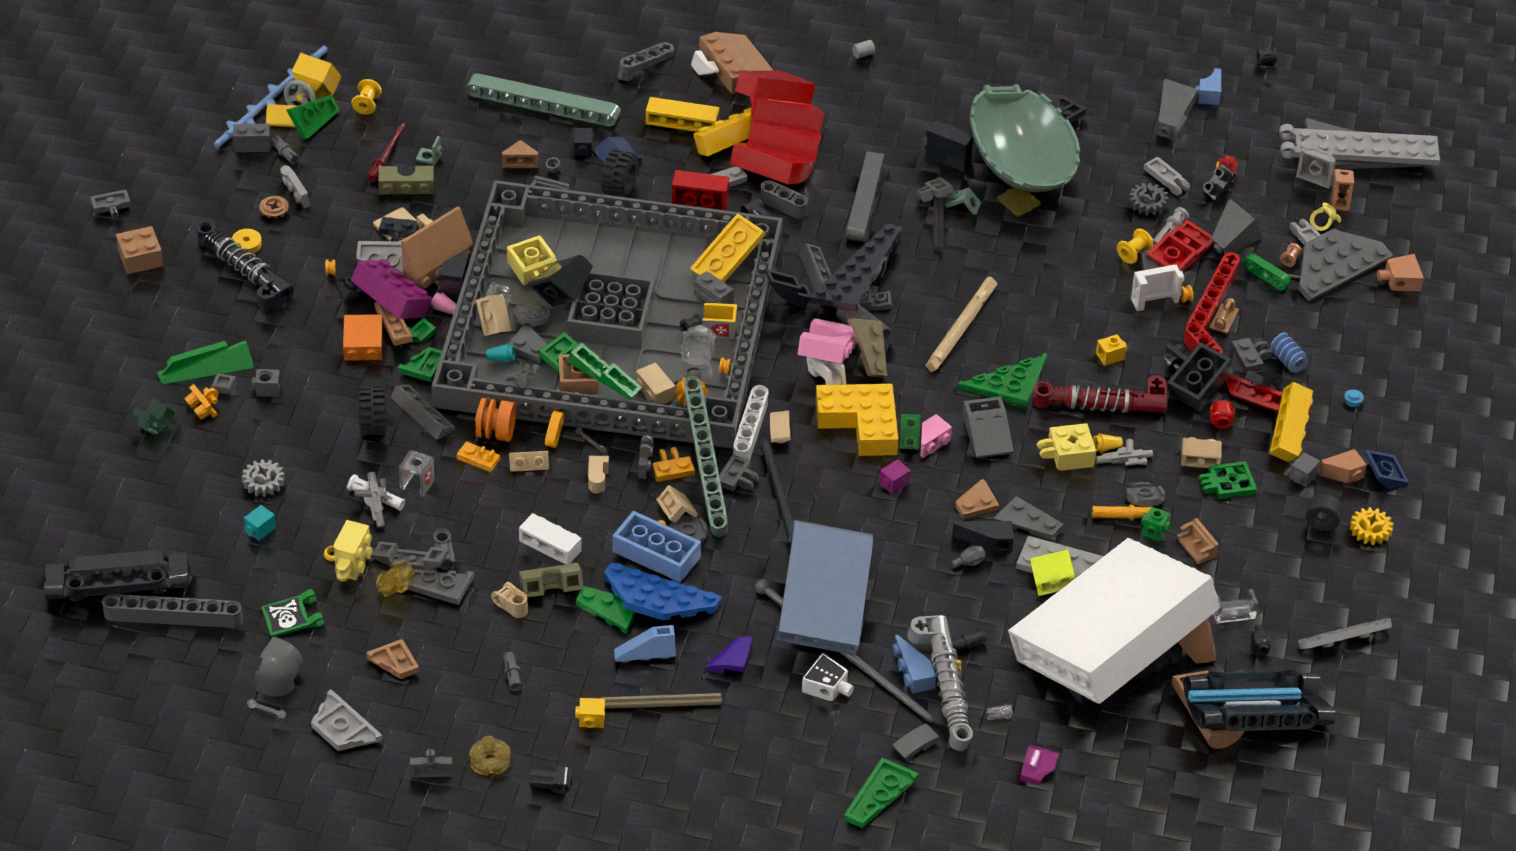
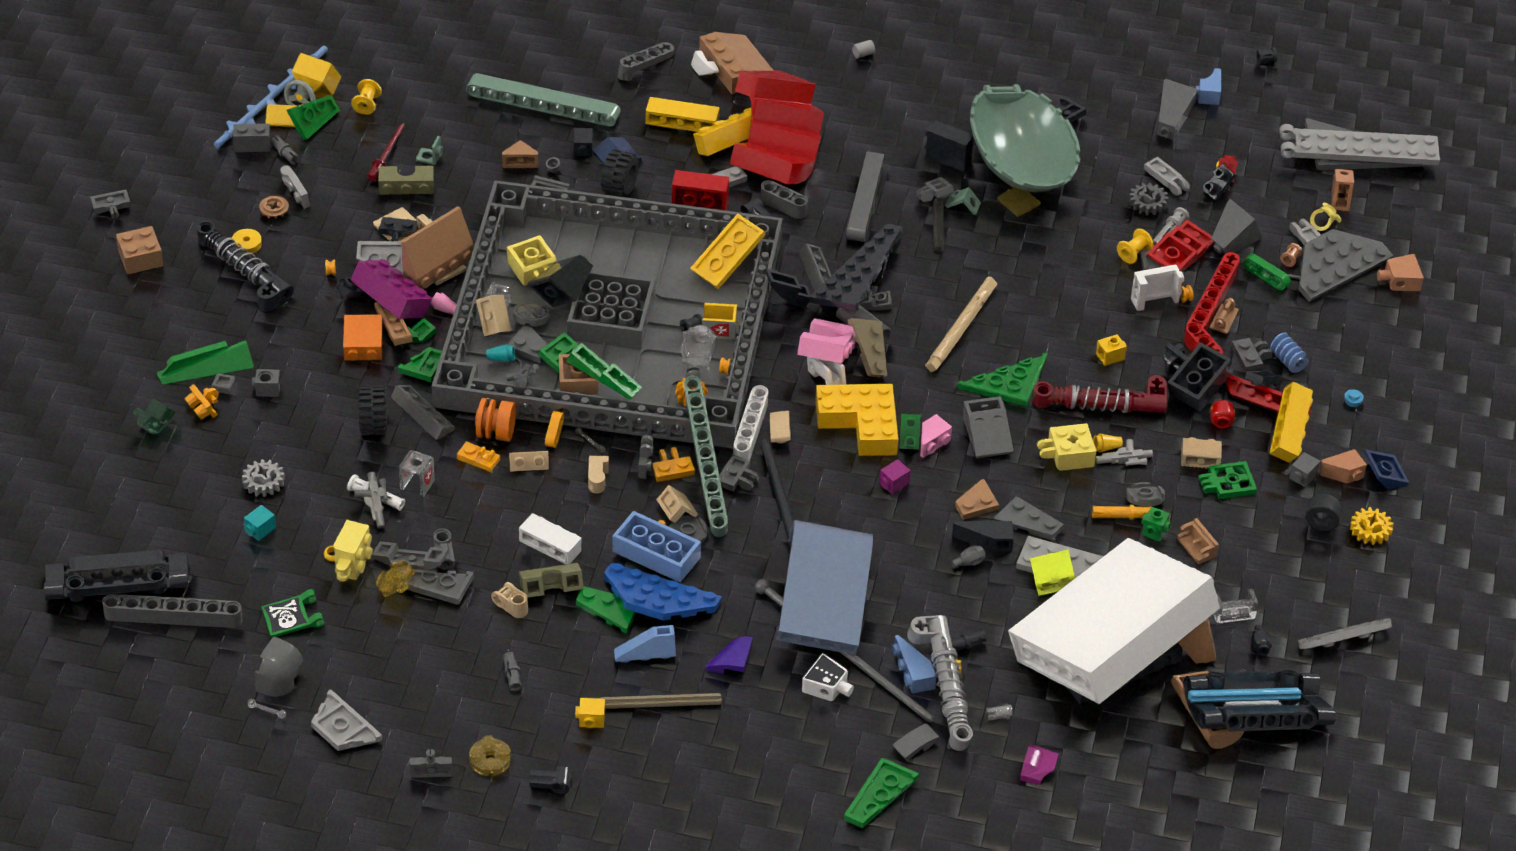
medium nougat wing [366,639,419,679] -> none
black slope [437,251,469,303] -> none
tan piece [635,362,675,405] -> none
dark grey brick [694,271,734,304] -> none
light grey slope [1296,147,1336,189] -> none

